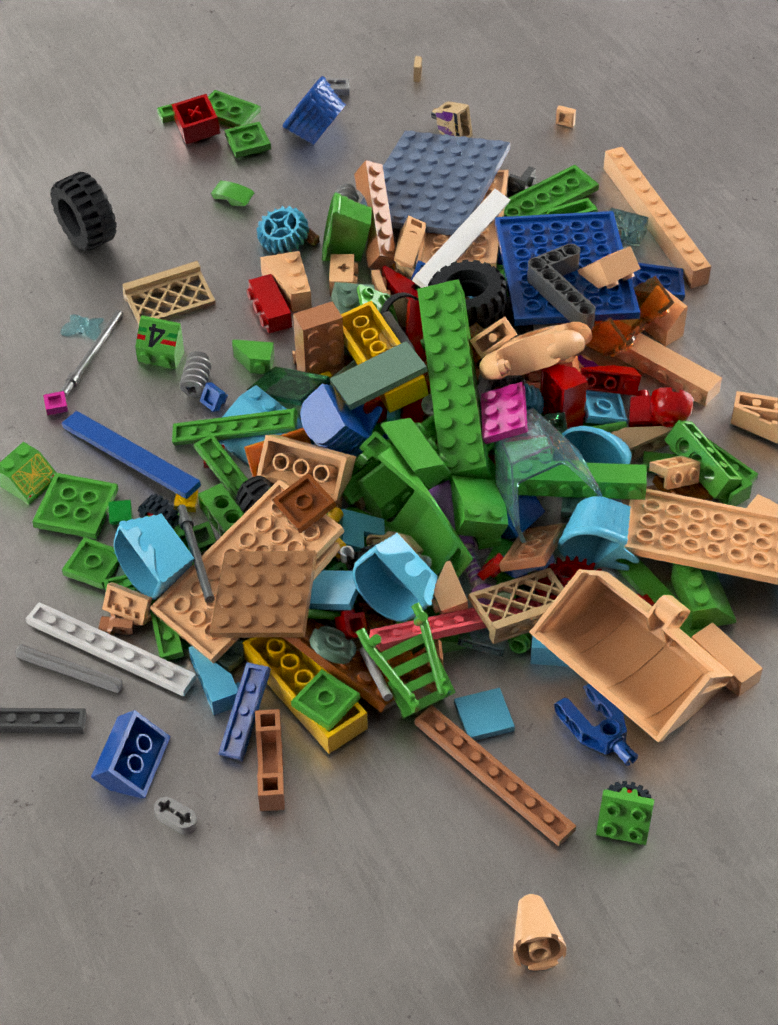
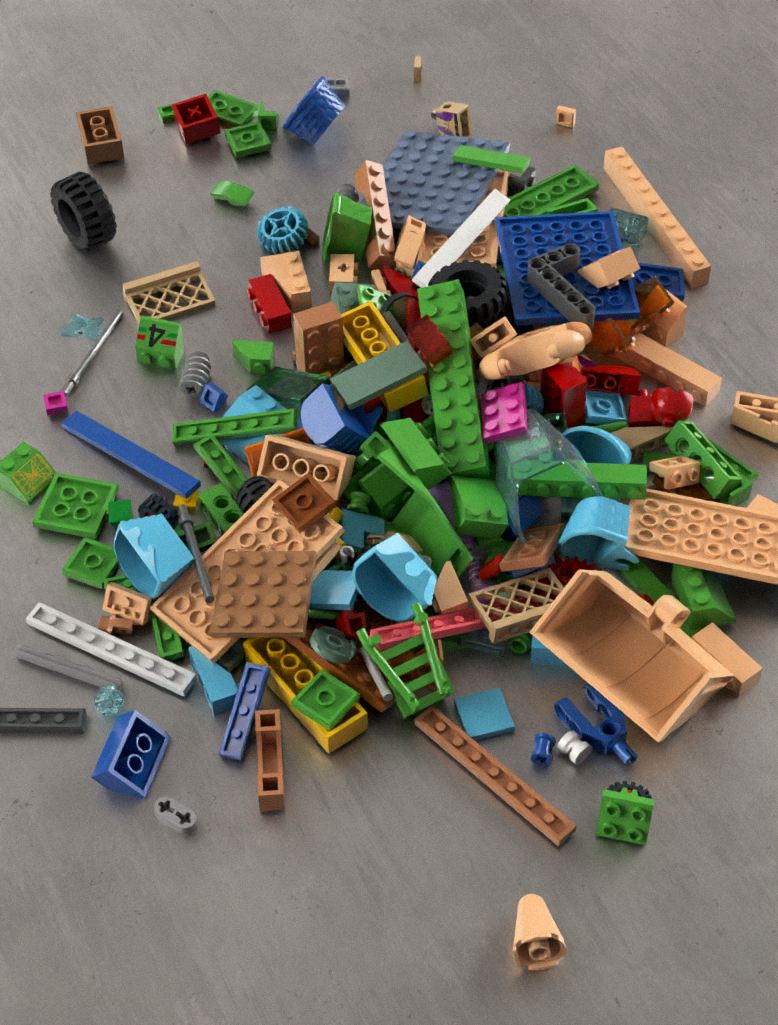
none -> medium nougat brick [76,106,124,164]
none -> clear light blue gear [93,685,124,716]
none -> bright green panel [258,102,279,131]
none -> bright green wheel [346,491,371,515]
none -> clear red brick [405,314,453,367]
none -> bright green tile [452,145,530,174]
none -> blue bush [530,733,556,766]
none -> white wheel [557,730,592,765]

